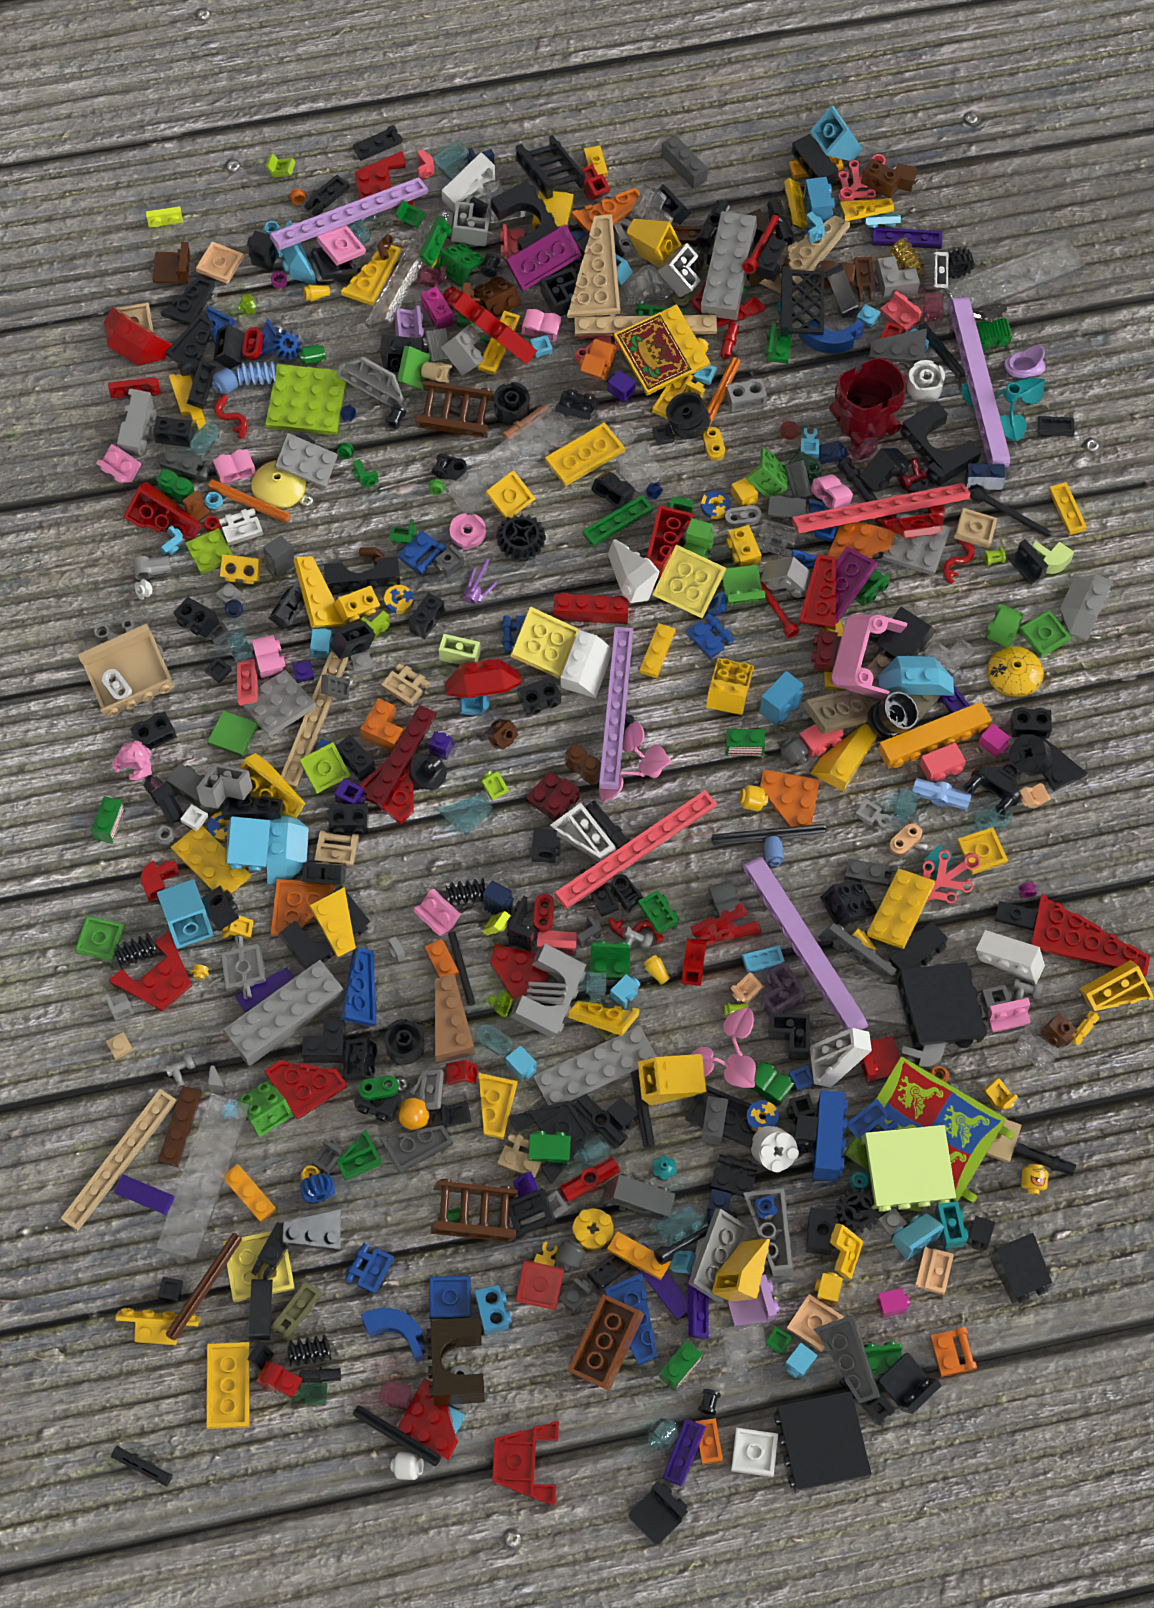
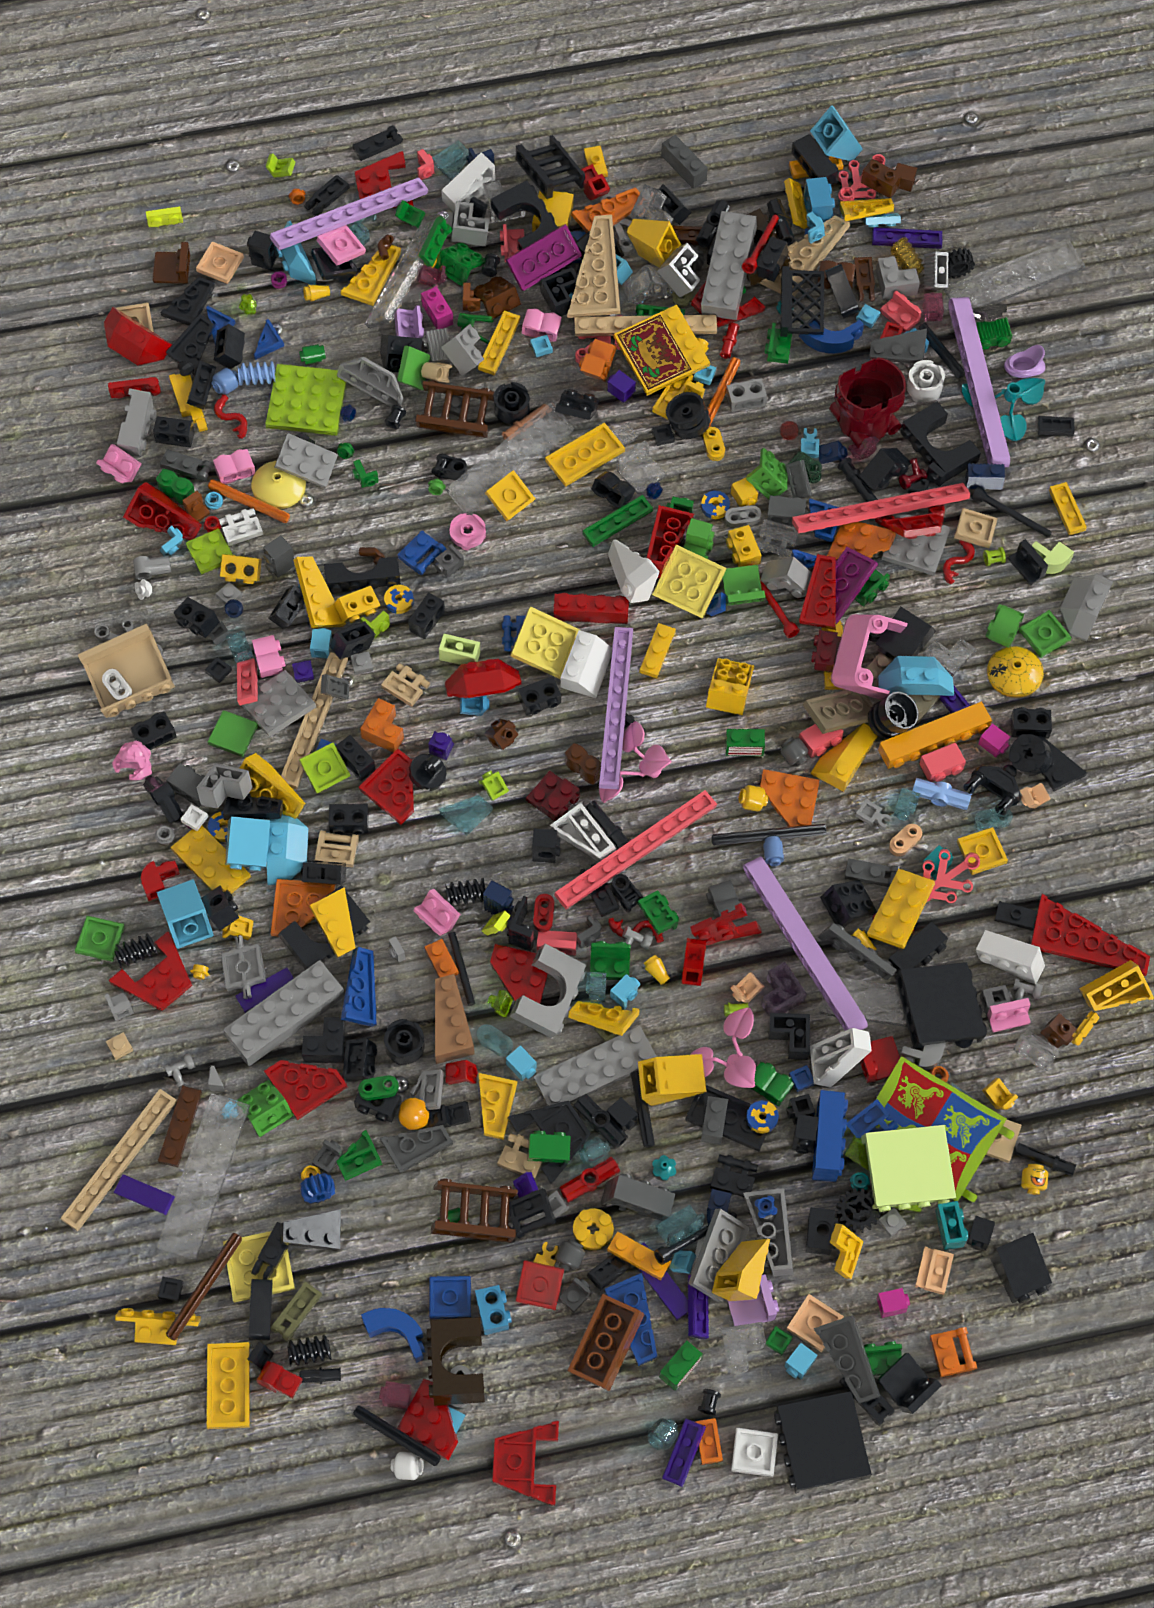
green brick [91,796,125,844] -> none
black pin [111,1445,173,1487] -> none
clear light blue plate [190,423,220,455] -> none
light orange plate [222,1164,277,1223] -> none
red plate [242,327,263,360] -> none
medium azure plate [263,221,281,235] -> none
blue gear [272,330,302,361] -> none
clear green plate [290,1382,328,1406] -> none
dark purple brick [334,779,366,804] -> none
blue plate [344,1243,394,1295] -> none
dark red plate [366,705,436,808] -> none
green bracket [389,519,417,543] -> none
red arch [443,286,538,365] -> none
medium lavender plant [463,558,497,604] -> none
black gear [496,513,546,561] -> none
light grey tile [526,982,568,1005] -> none
black bracket [629,1481,688,1545] -> none
blue plate [686,613,735,660] -> none
medium azure plate [742,945,785,974] -> none
white brick [751,1126,799,1172] -> none
dark azure brick [759,671,804,726] -> none
bright pink brick [811,474,853,509] -> none
yellow brick [814,1272,843,1307] -> none
medium azure slope [892,1213,944,1261] -> none
magenta bush [1018,882,1037,898] -> none

